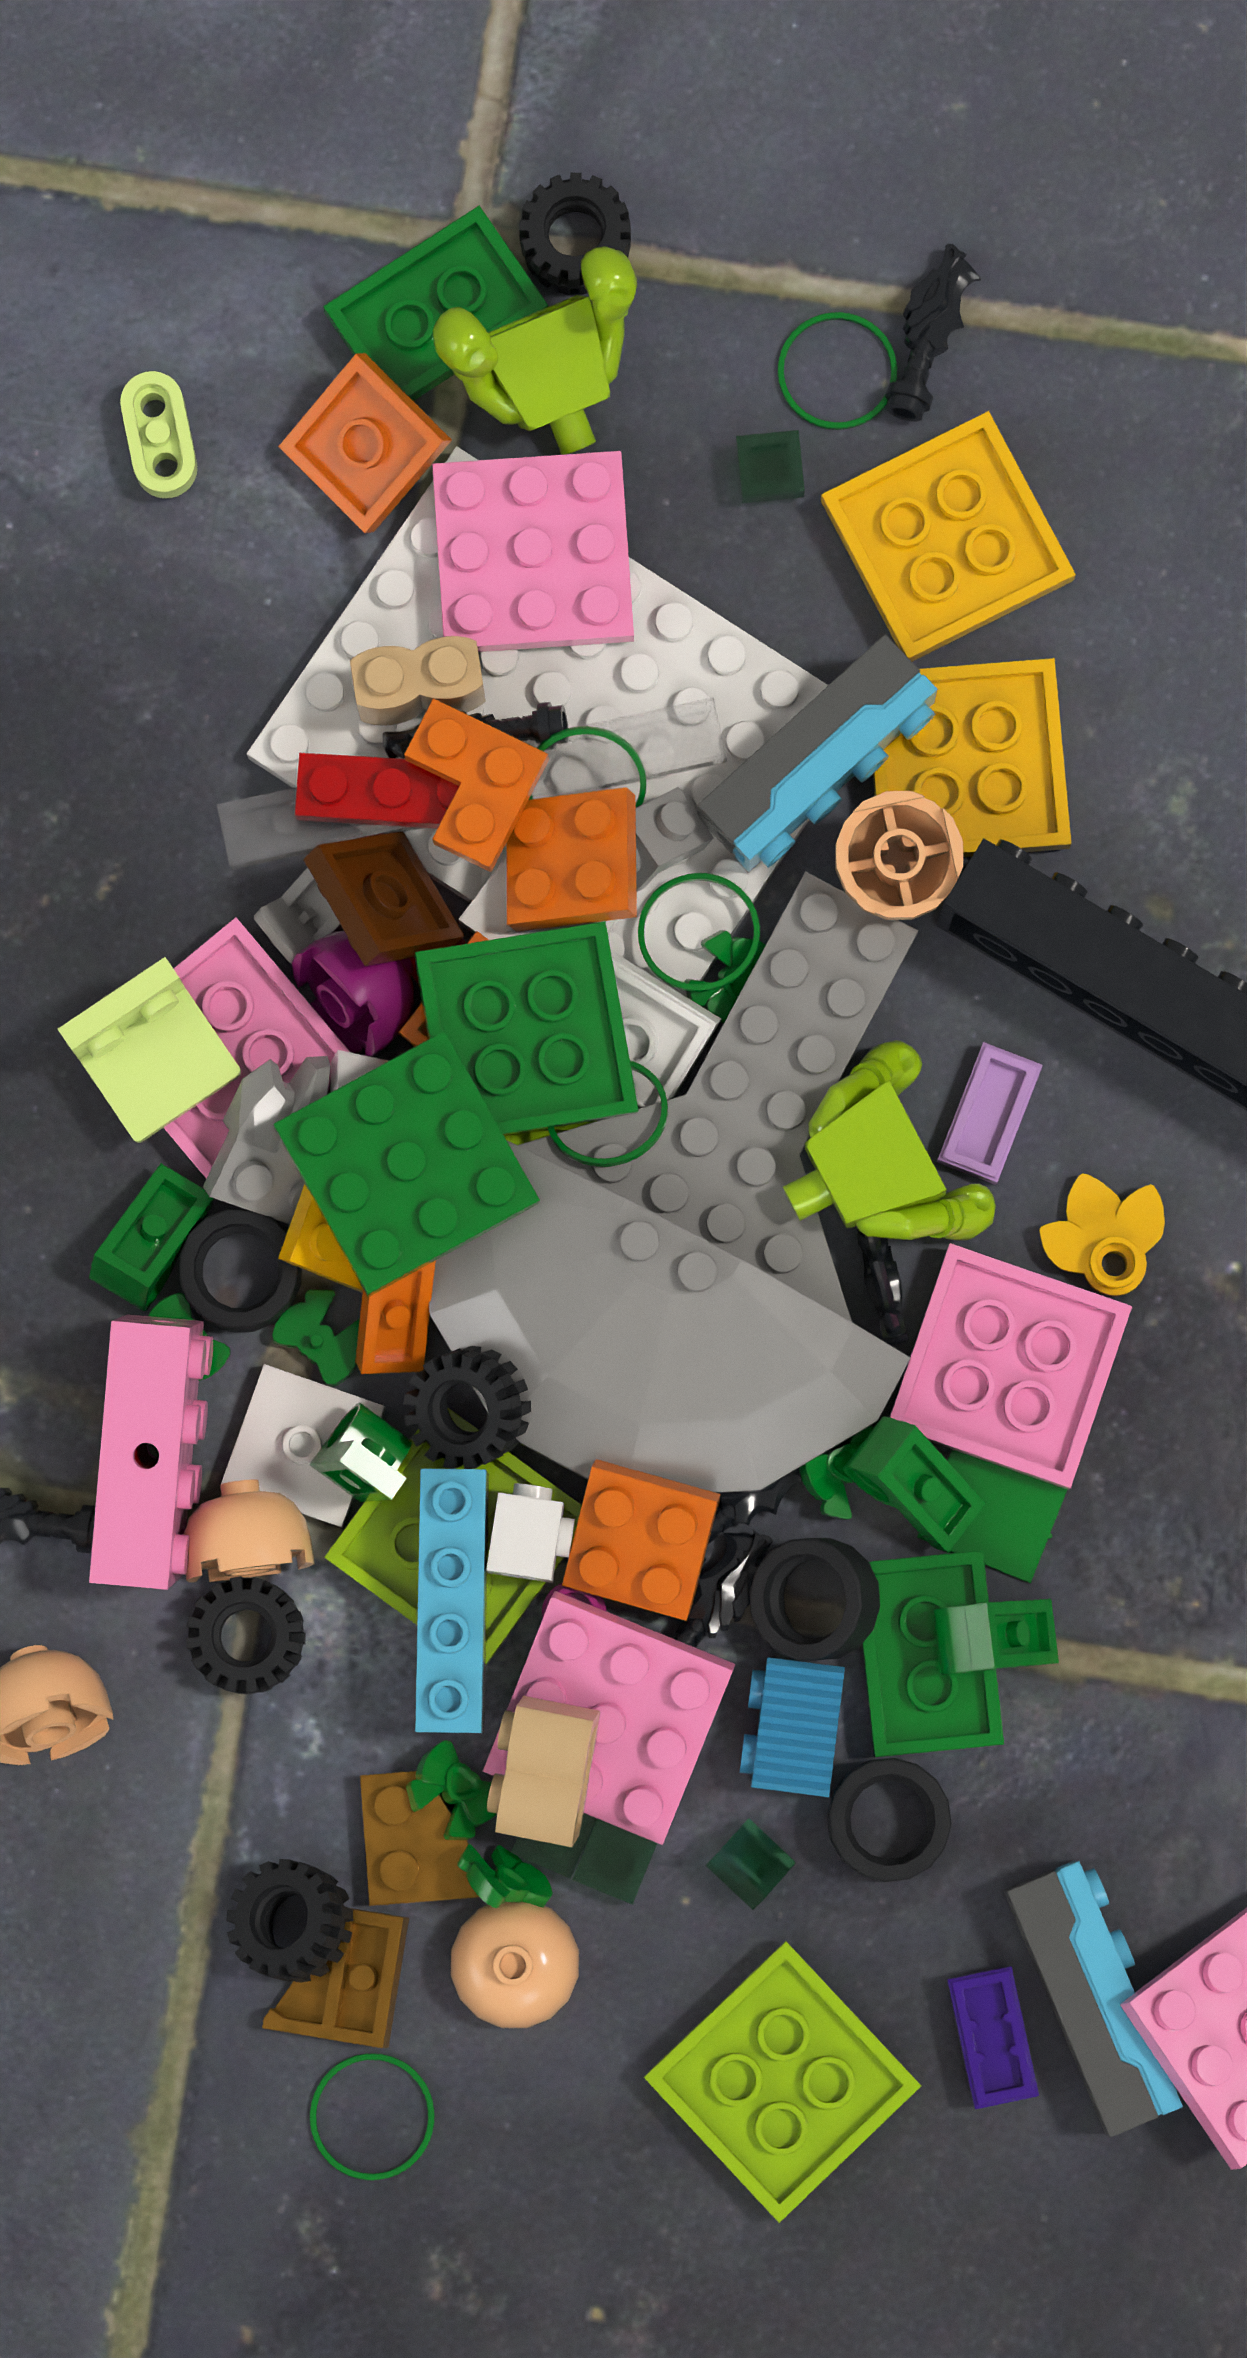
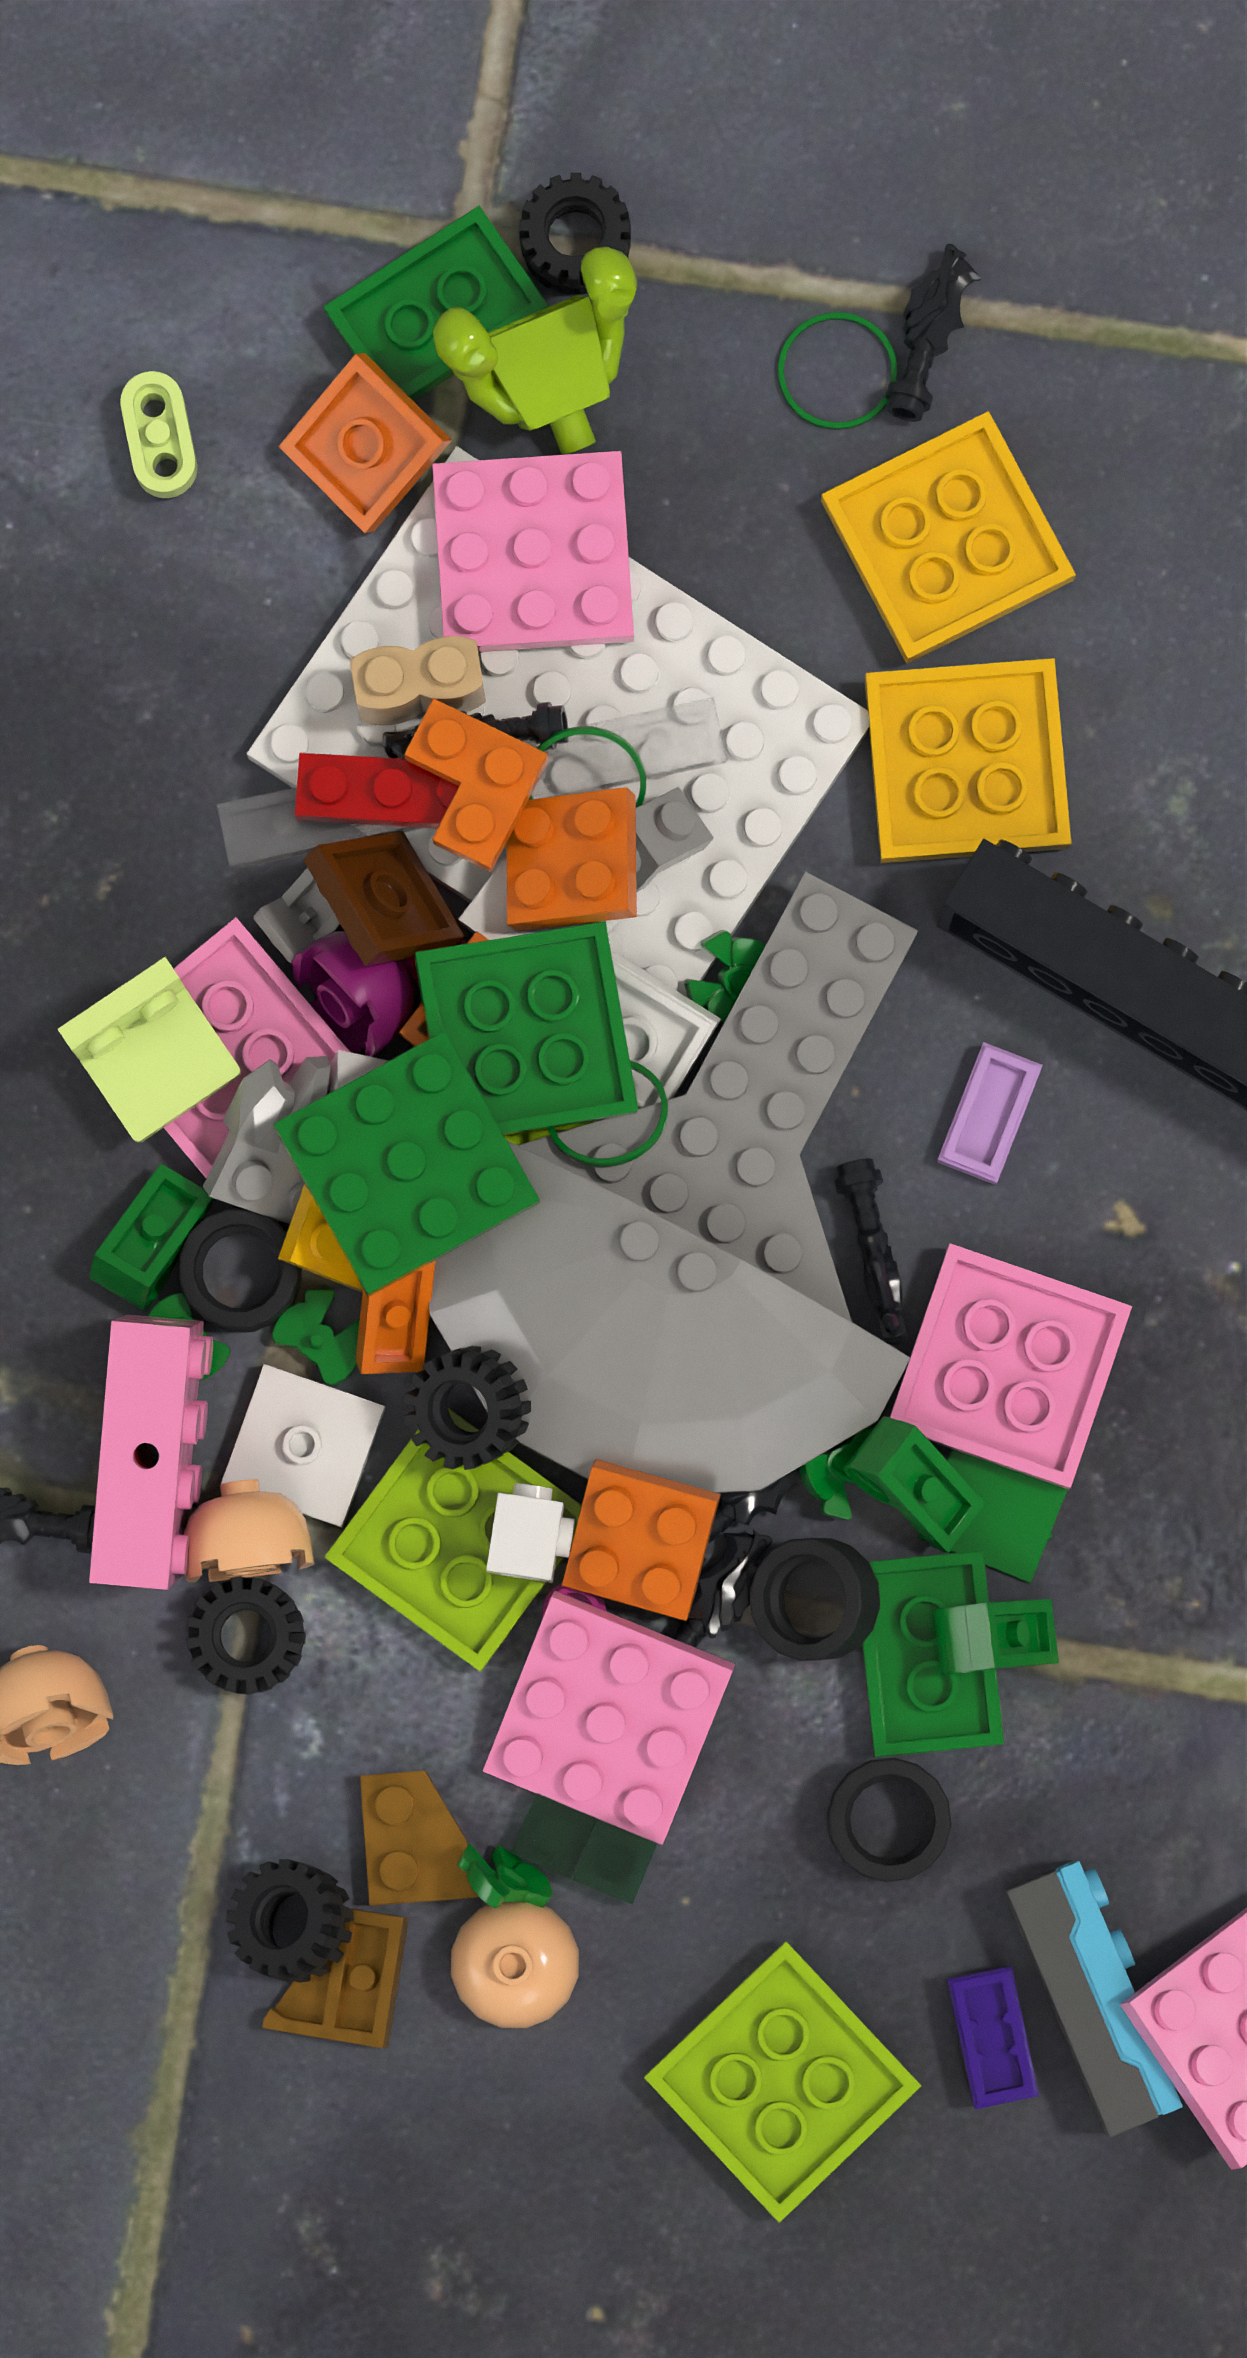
green plate [309,1402,412,1502] -> none
green piece [310,2053,435,2180] -> none
green piece [406,1740,496,1840] -> none
medium azure piece [415,1469,489,1734] -> none
tan brick [487,1696,600,1847] -> none
green piece [638,873,760,992] -> none
piece [697,634,938,872] -> none
clear green plate [705,1818,796,1910] -> none
clear green plate [736,430,805,503] -> none
dark azure brick [739,1657,845,1797] -> none
lime torso [782,1040,996,1241] -> none
light nougat cylinder [835,791,963,920] -> none
yellow plate [1039,1173,1165,1296] -> none

